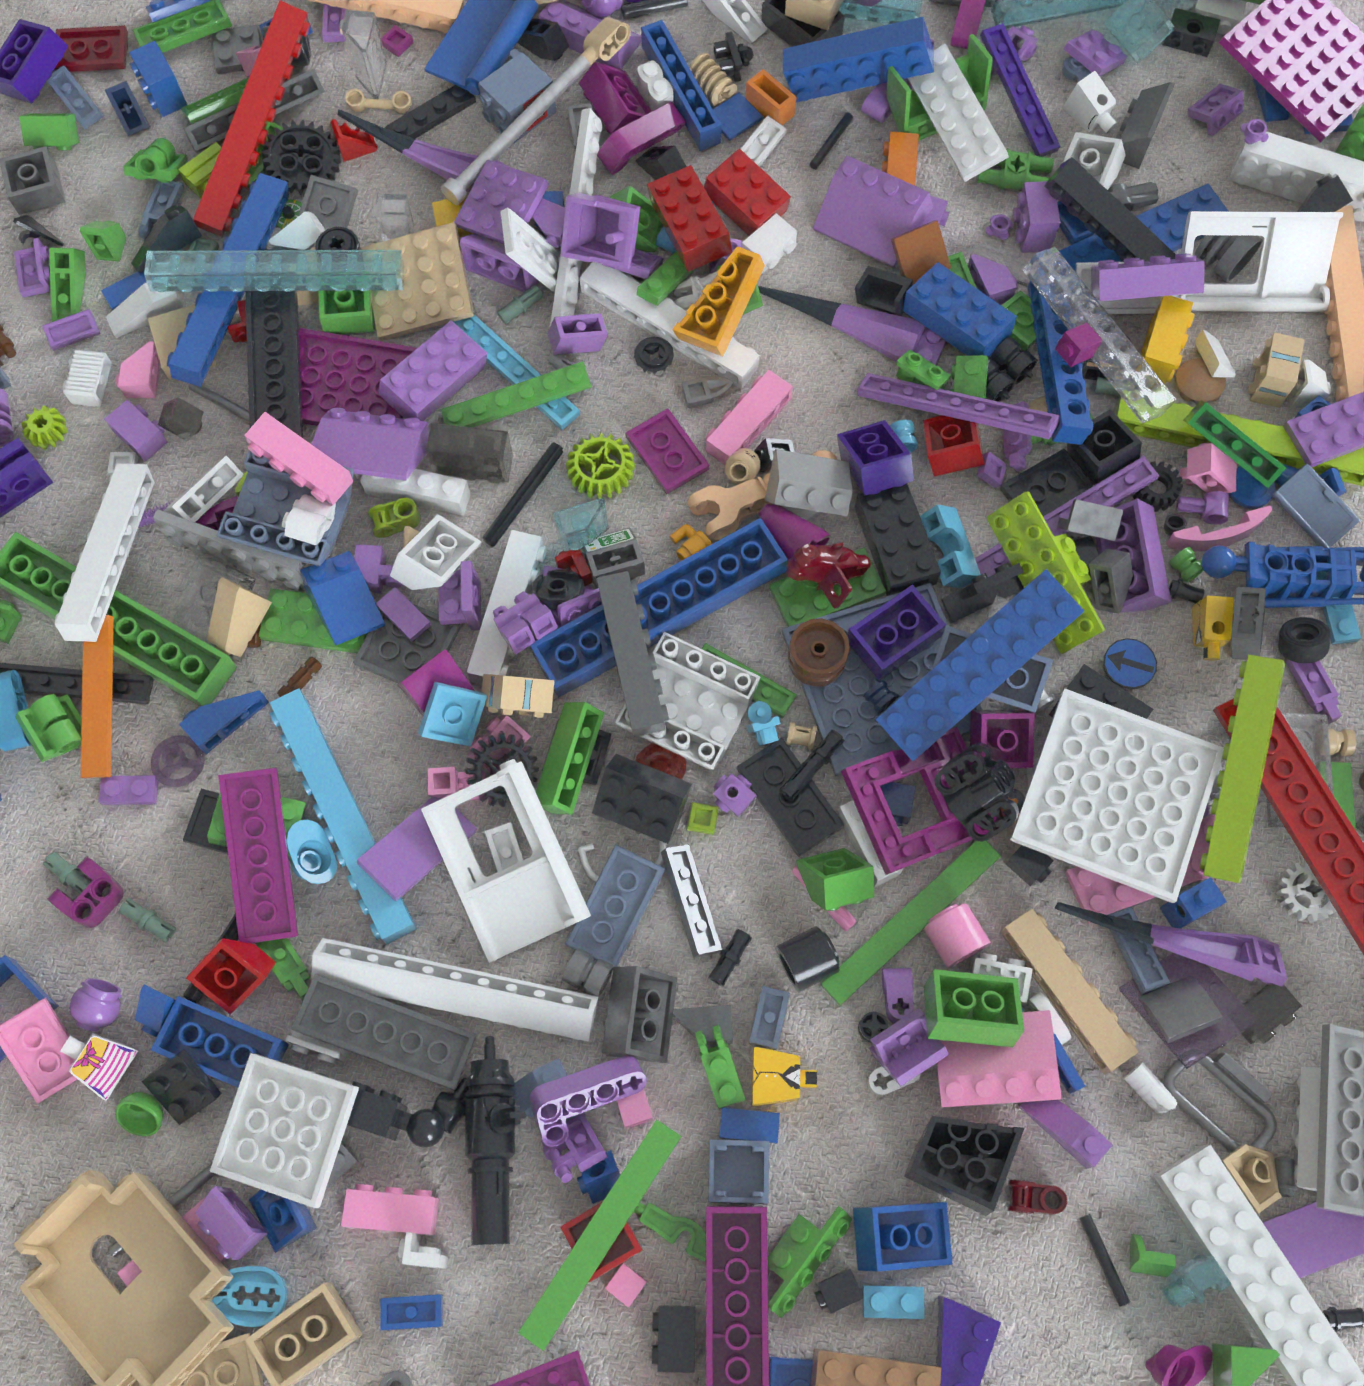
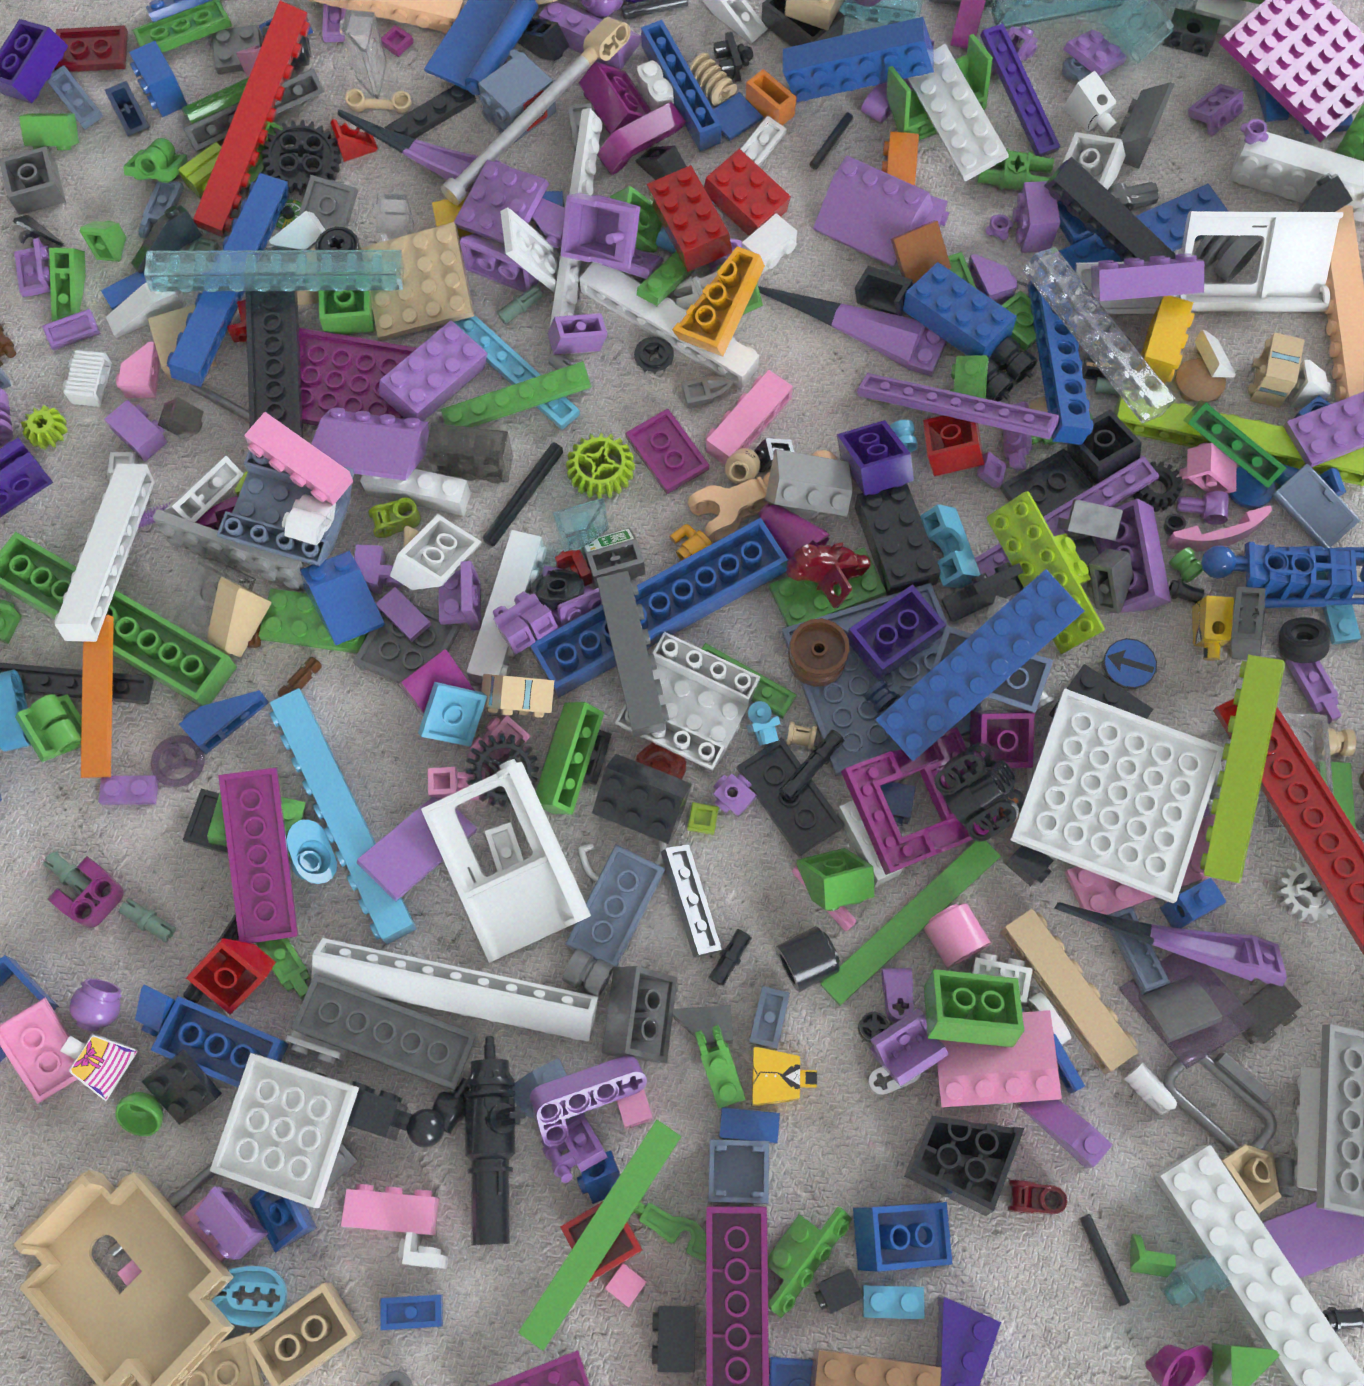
bright green bracket [896,349,951,390] -> none
magenta brick [1055,322,1103,367] -> none

